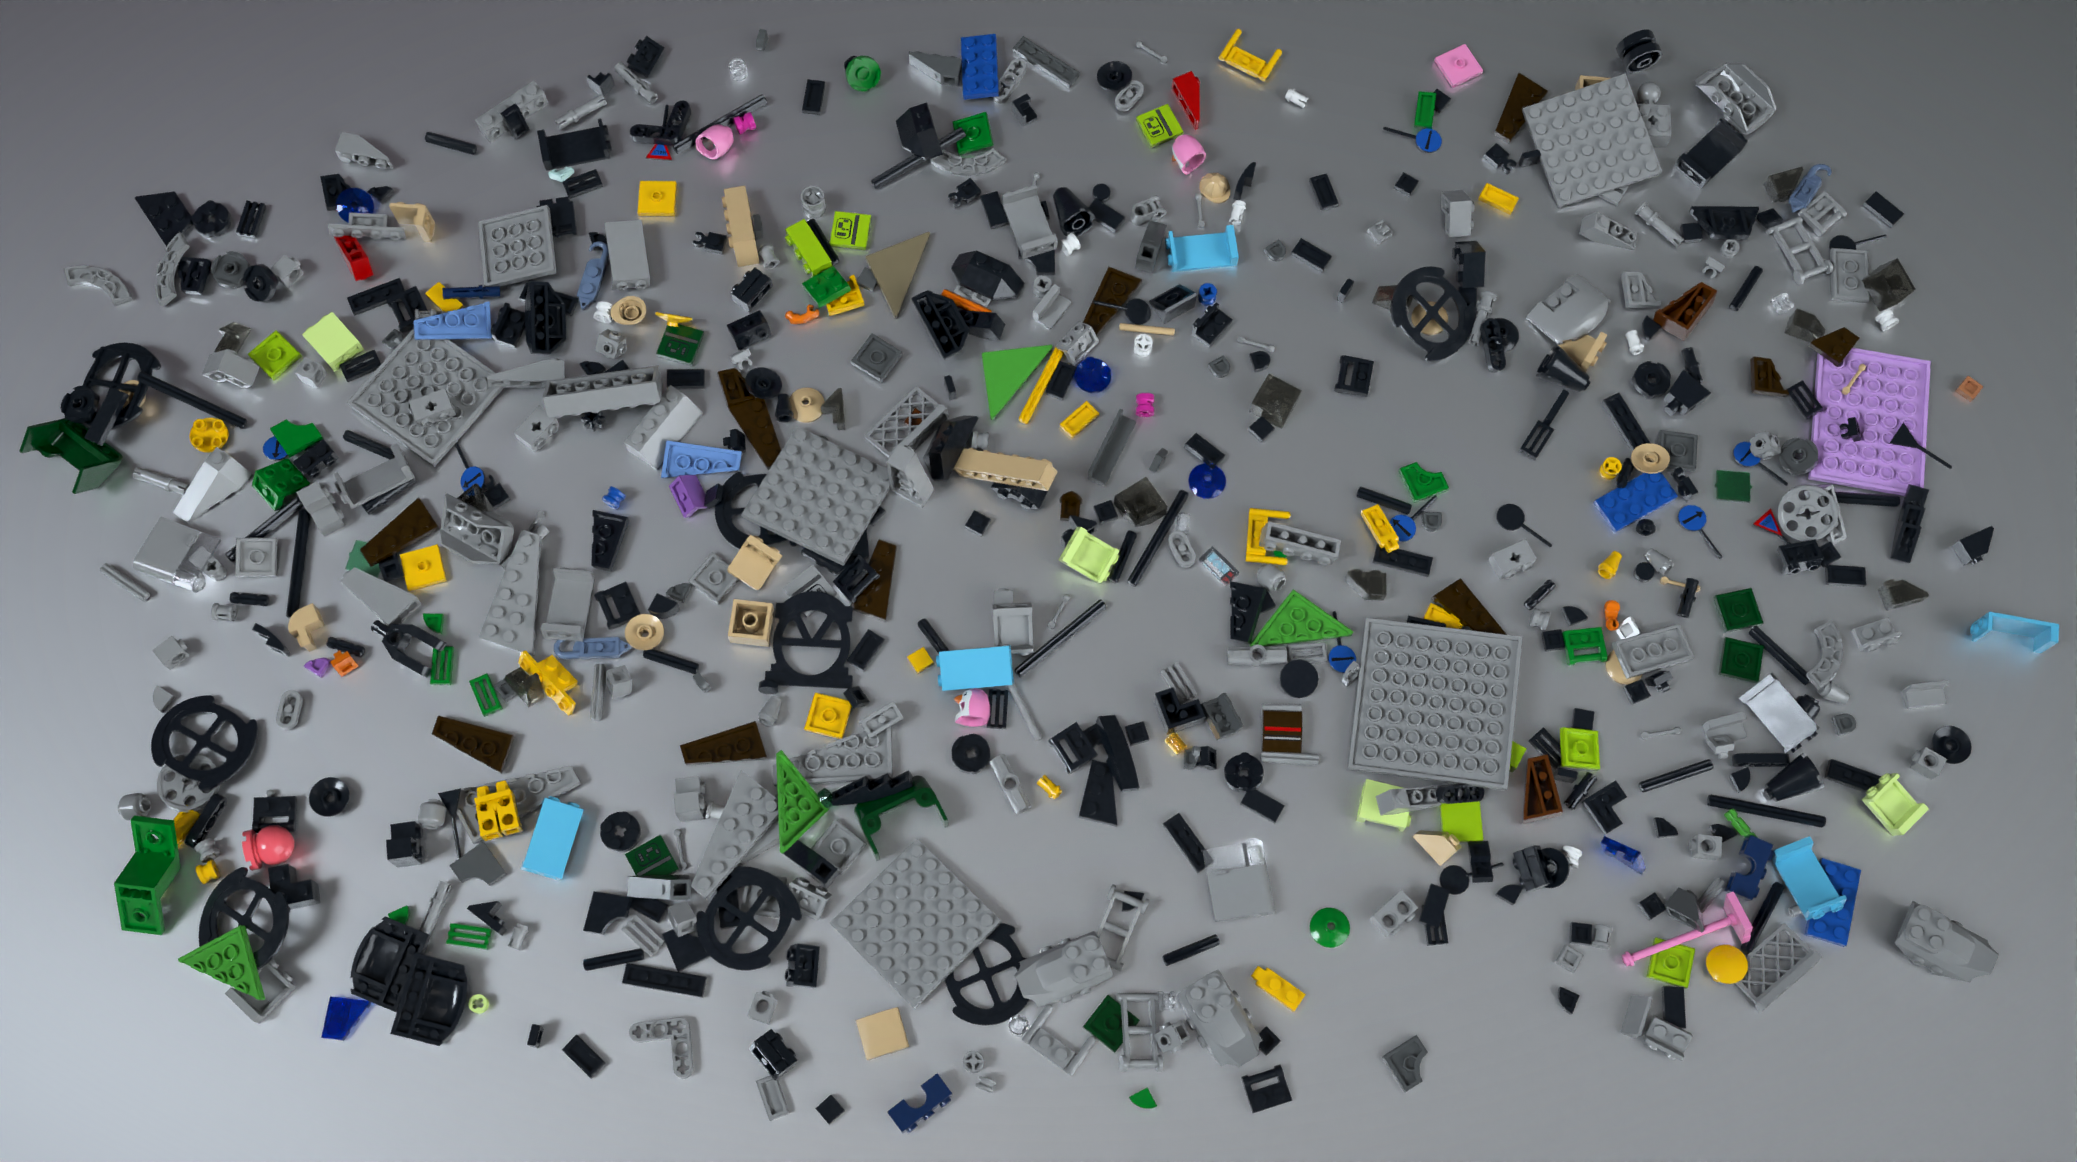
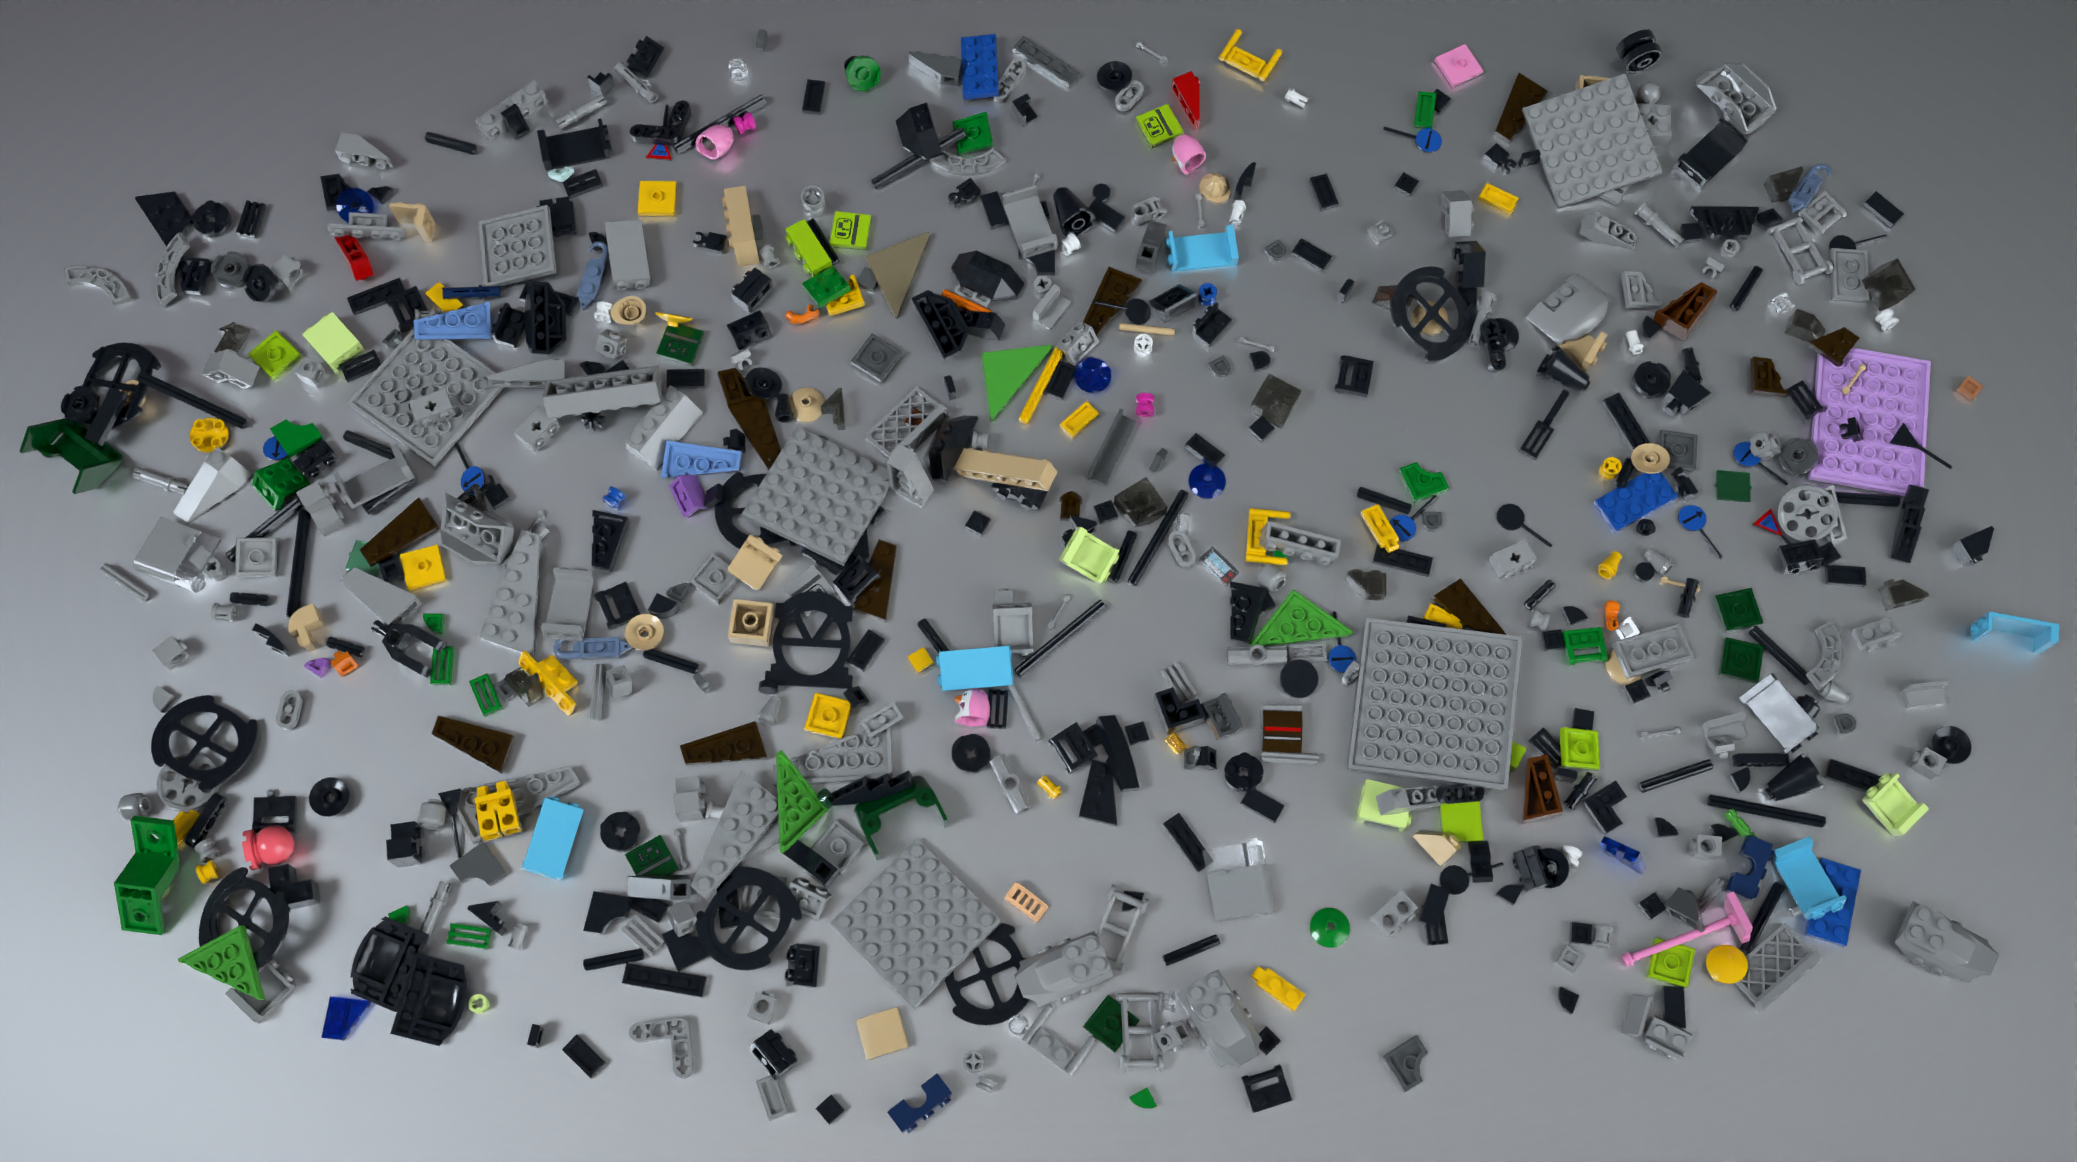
none -> light nougat slope [1004,882,1049,923]

